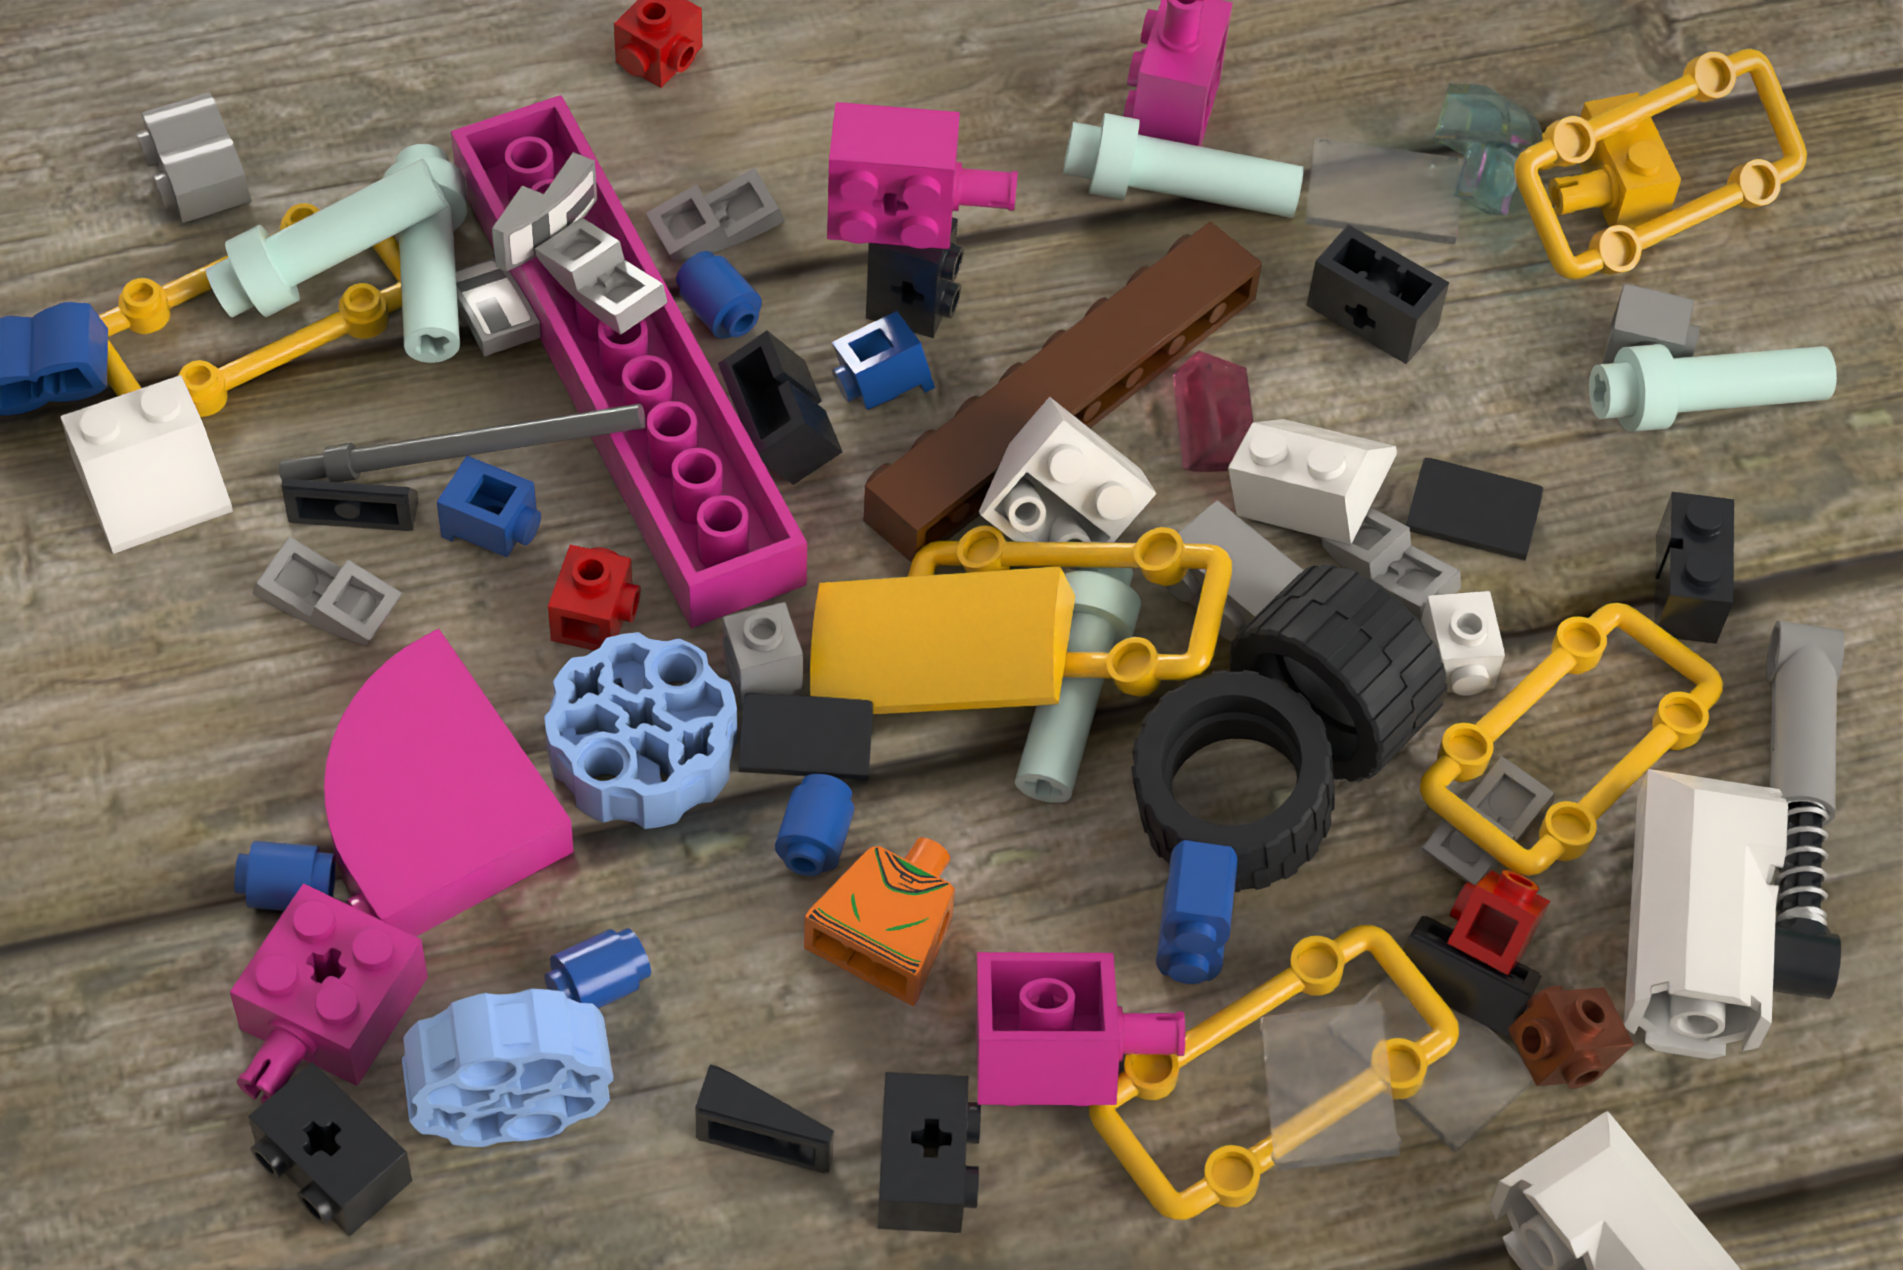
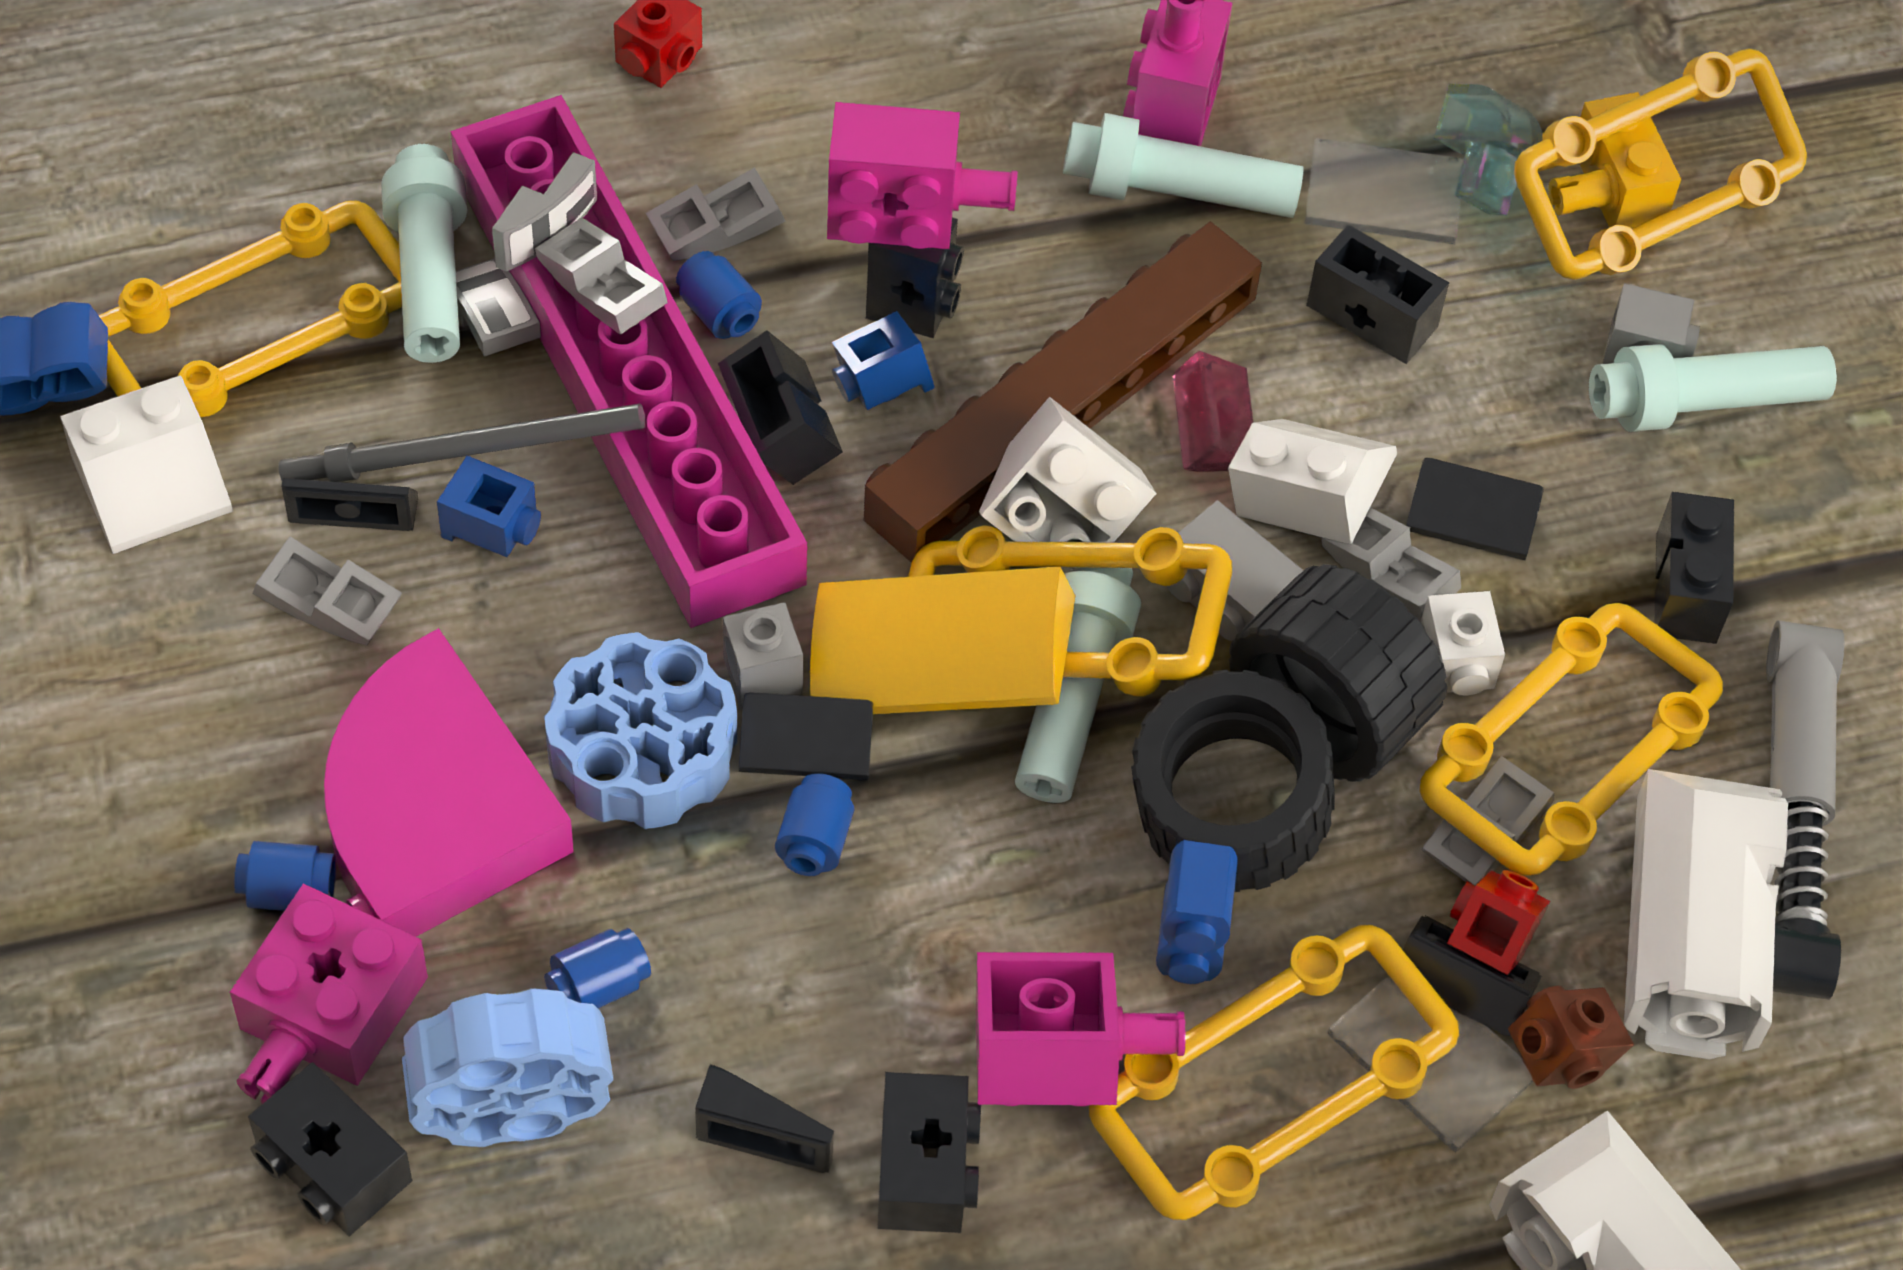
light grey brick [136,92,251,223] -> none
light aqua piece [206,158,448,317] -> none
red brick [548,544,641,651] -> none
orange torso [804,837,955,1007] -> none
clear piece [1259,1001,1402,1171] -> none

